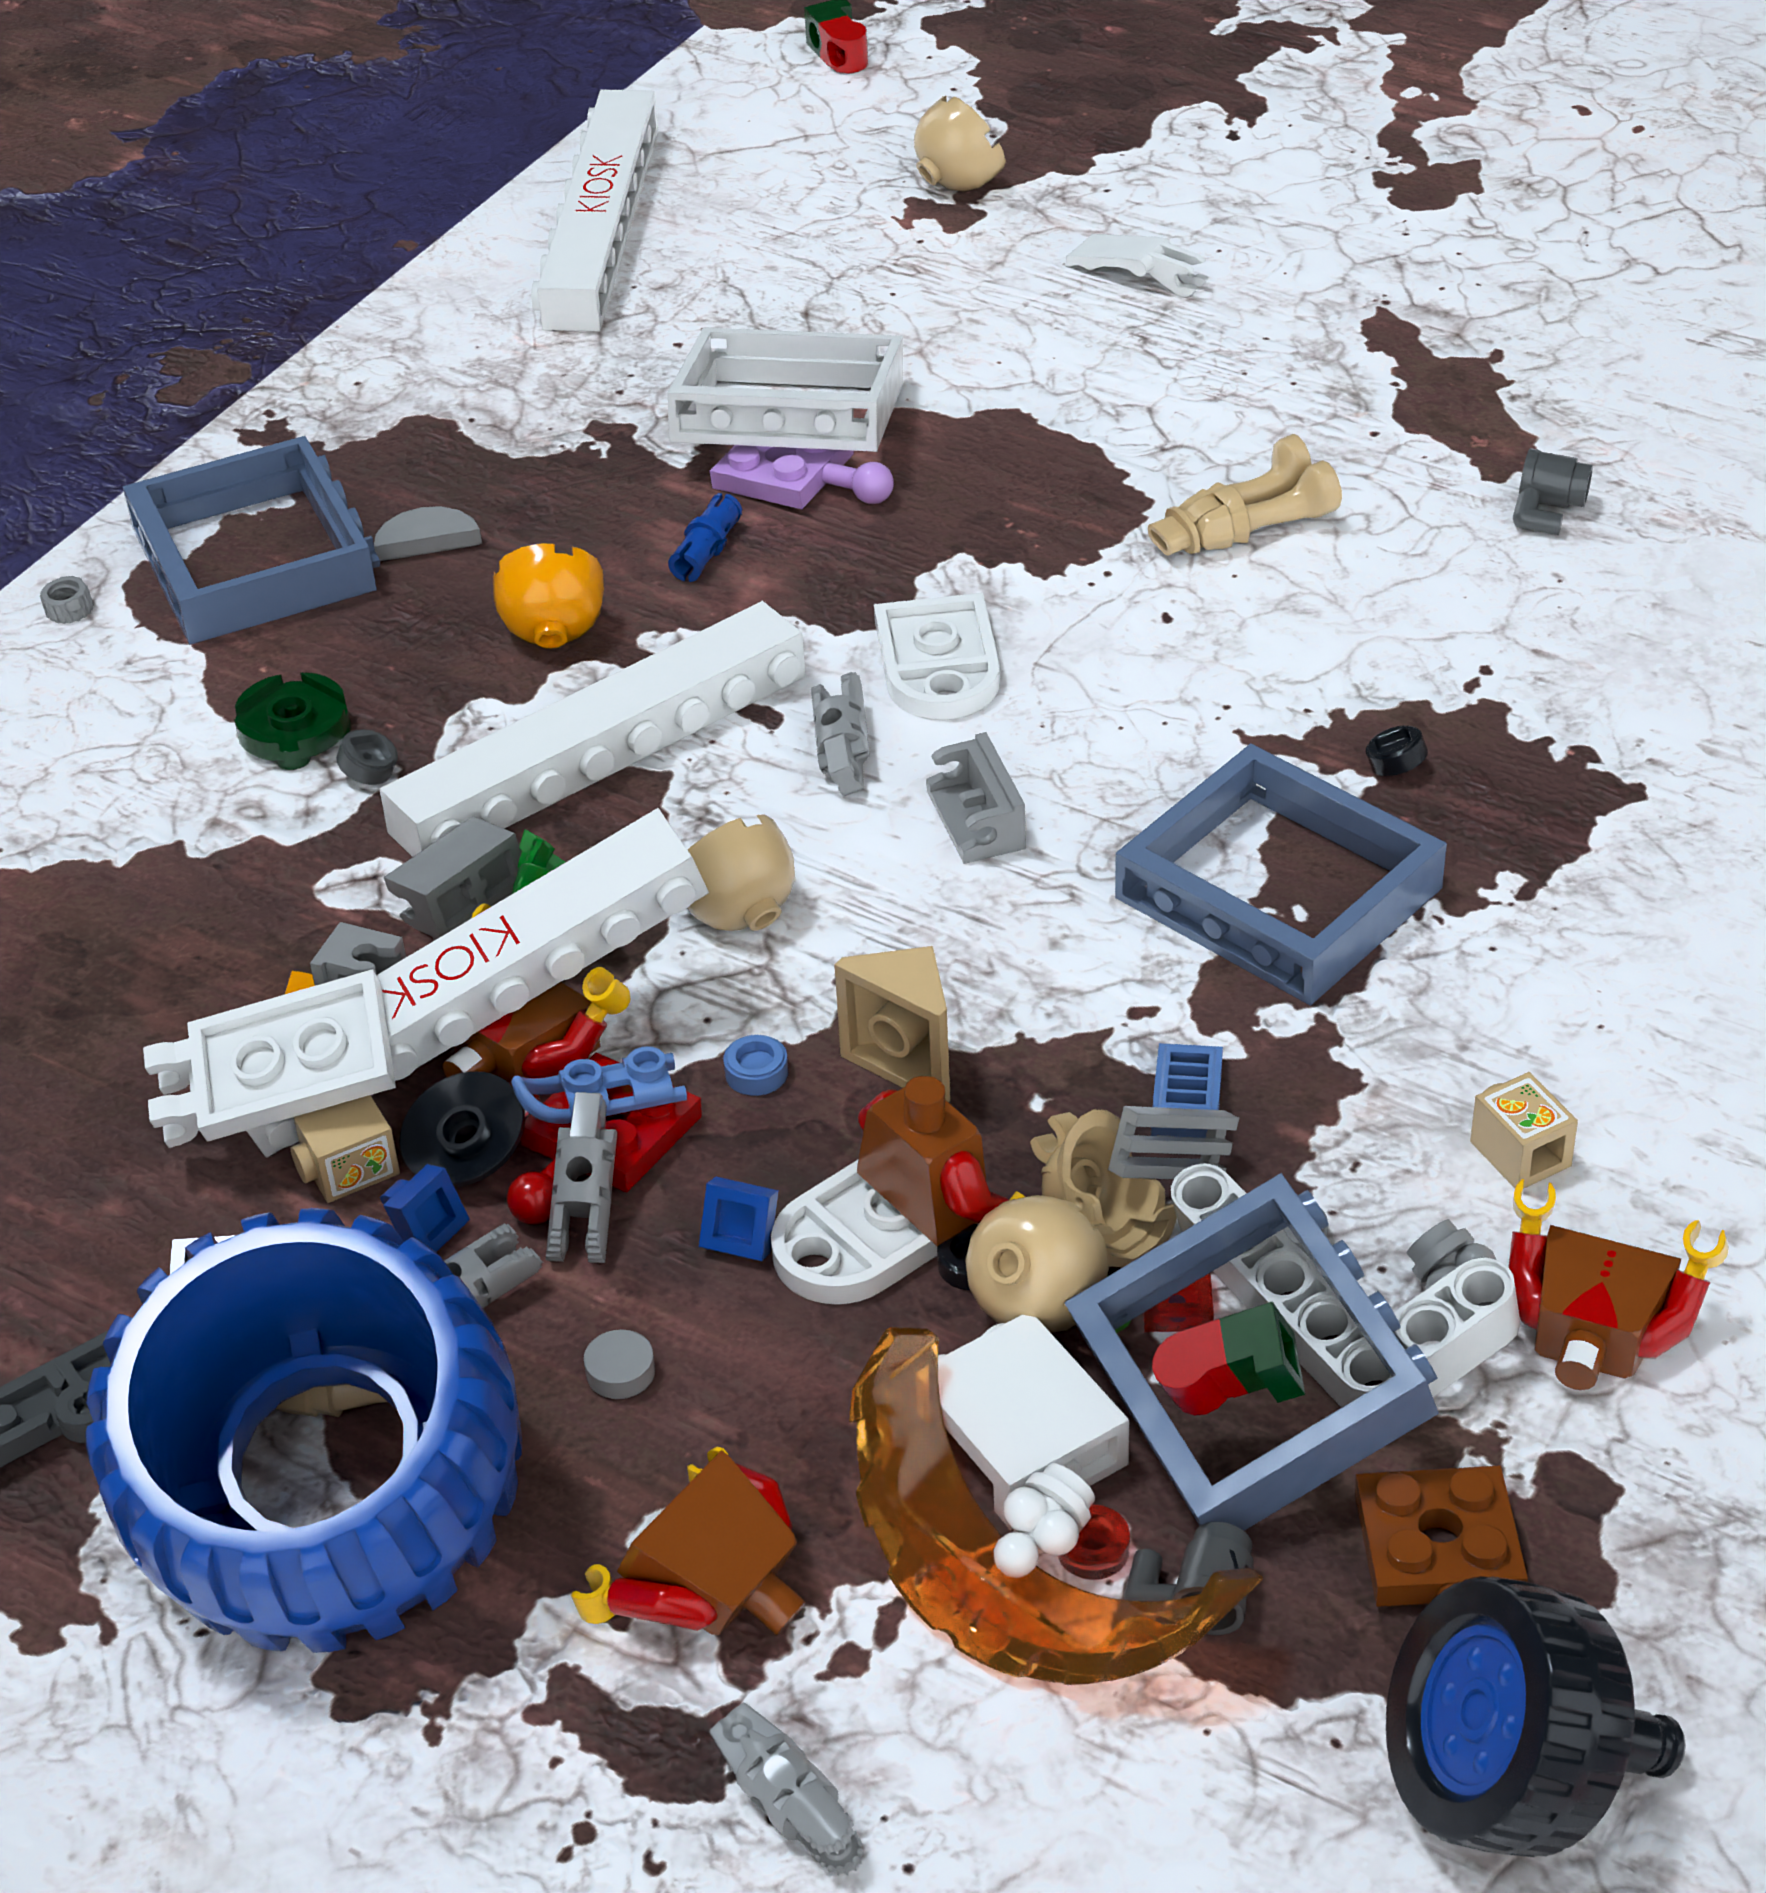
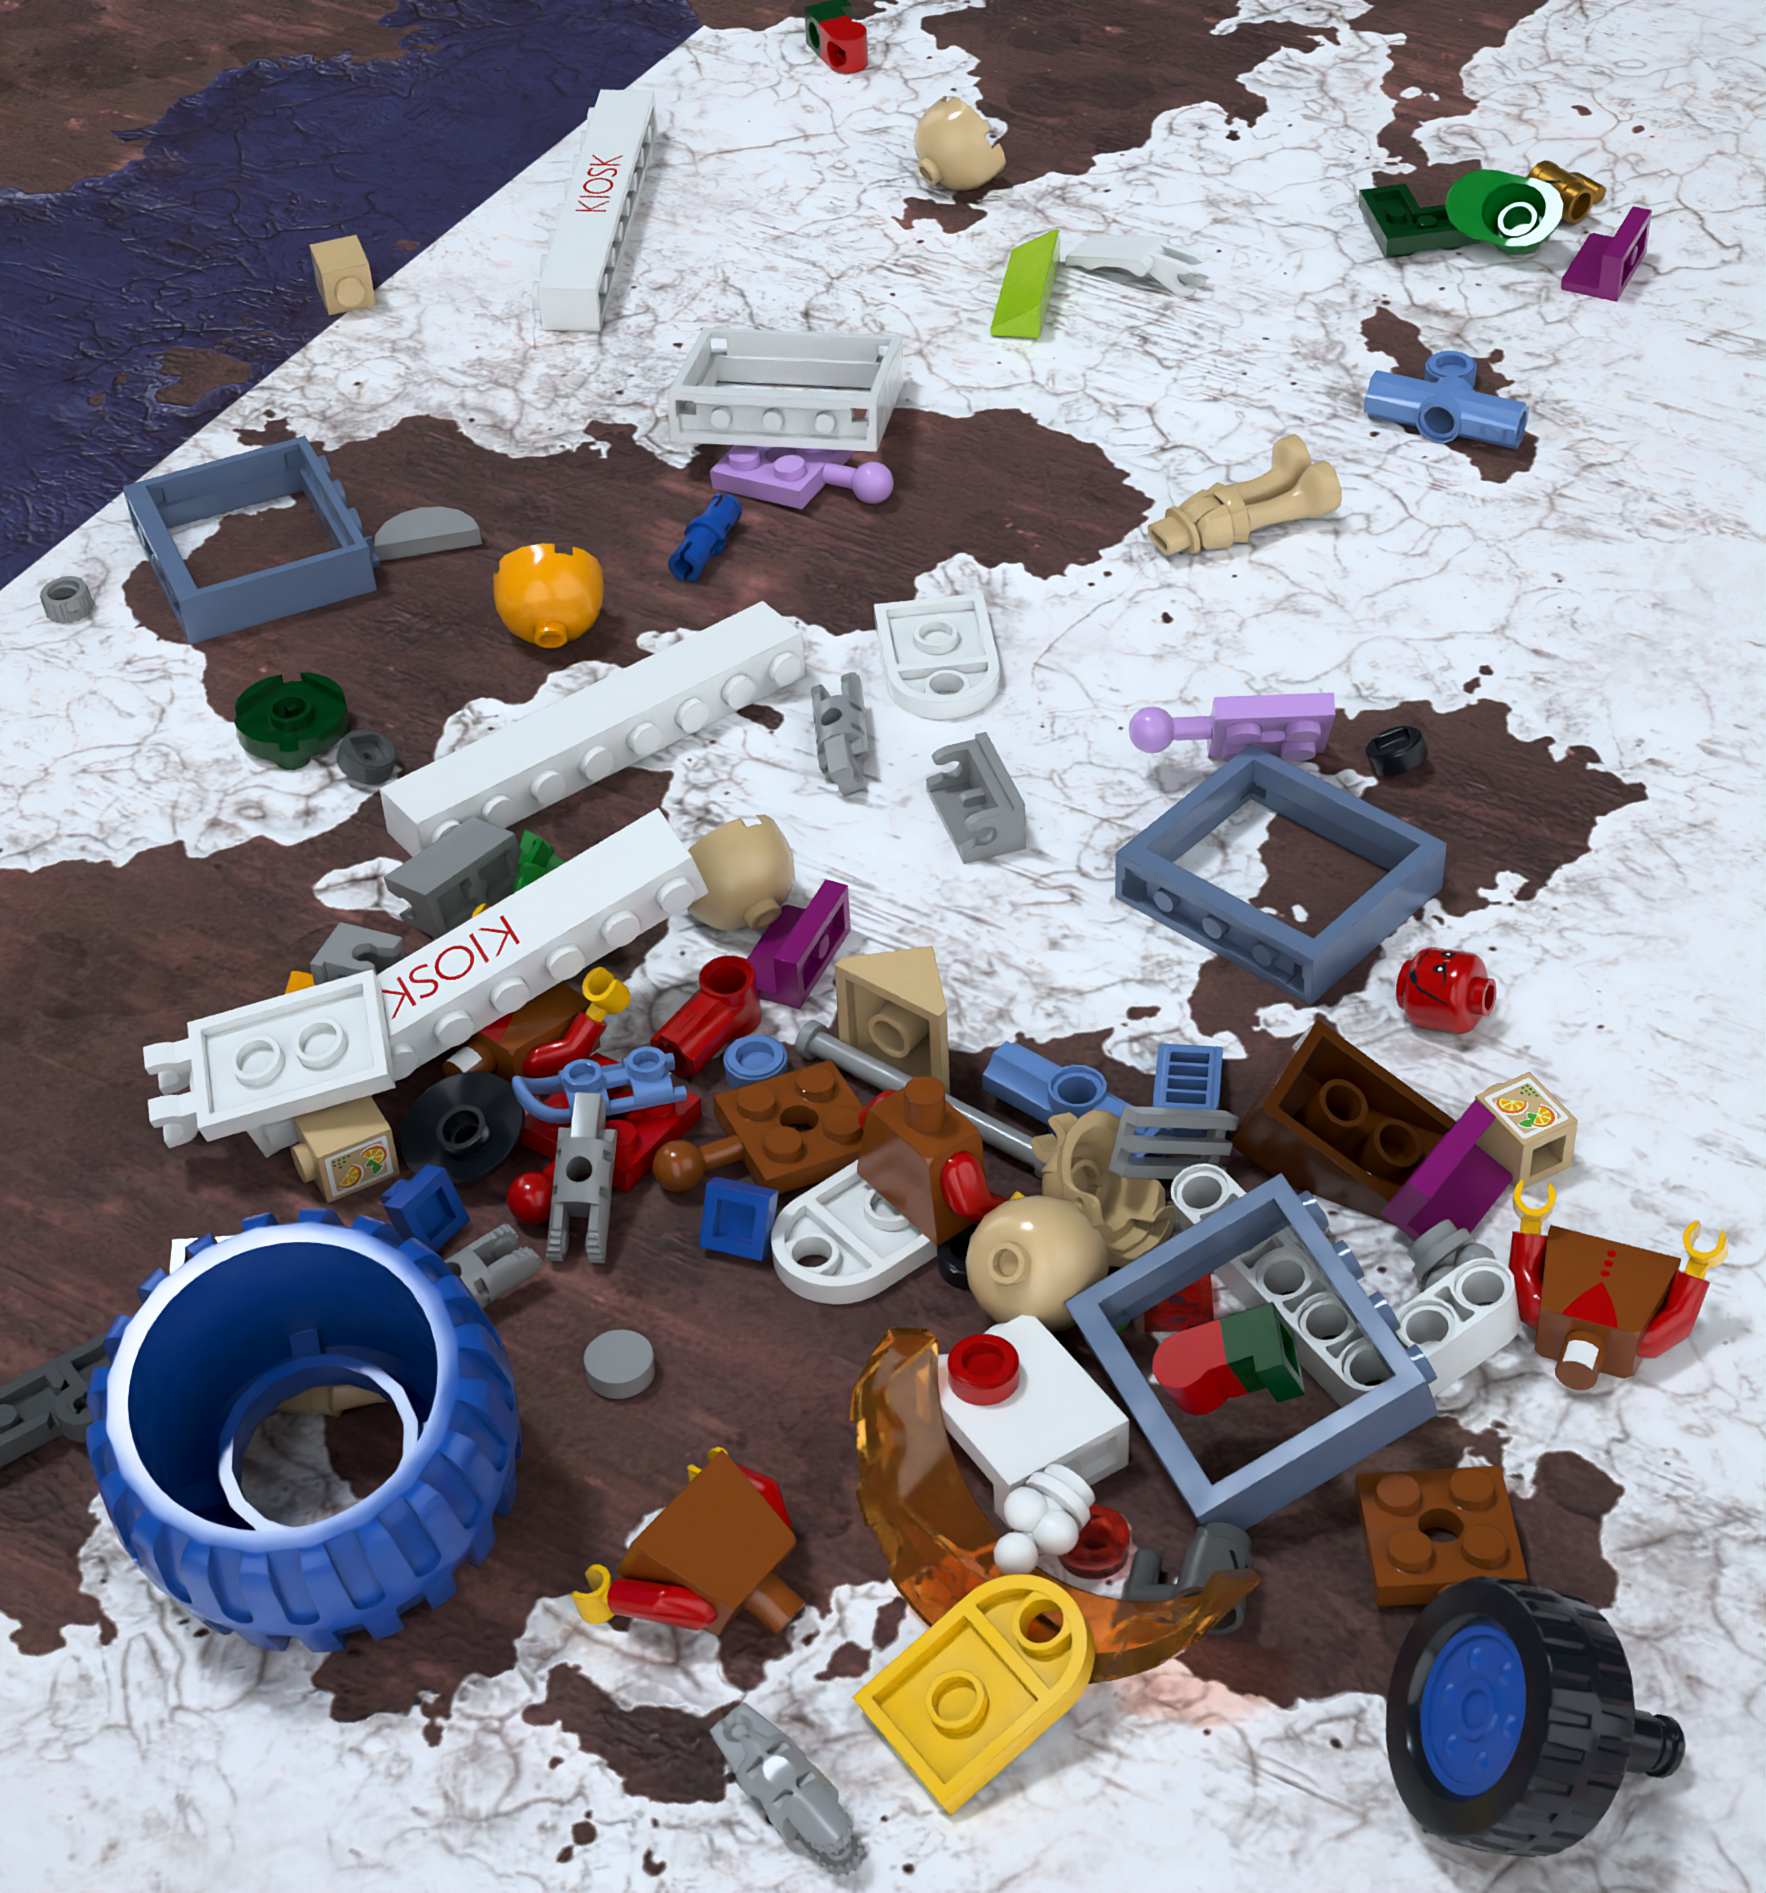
dark grey piece [1513,448,1593,535] -> none
none -> tan brick [309,235,376,315]
none -> red piece [650,955,762,1080]
none -> dark orange plate [652,1059,863,1195]
none -> magenta panel [746,879,851,1009]
none -> light grey bar [795,1020,1046,1179]
none -> yellow tile [852,1574,1095,1815]
none -> red tile [947,1334,1020,1406]
none -> medium blue piece [982,1041,1174,1158]
none -> lime slope [990,229,1060,339]
none -> lavender plate [1128,692,1336,763]
none -> reddish brown slope [1229,1019,1456,1225]
none -> dark green plate [1358,184,1480,257]
none -> medium blue piece [1364,370,1529,450]
none -> magenta panel [1381,1100,1513,1241]
none -> red head [1396,947,1497,1035]
none -> medium blue tile [1424,351,1477,387]
none -> green piece [1445,169,1563,254]
none -> pearl gold piece [1527,160,1606,224]
none -> magenta panel [1561,206,1652,302]

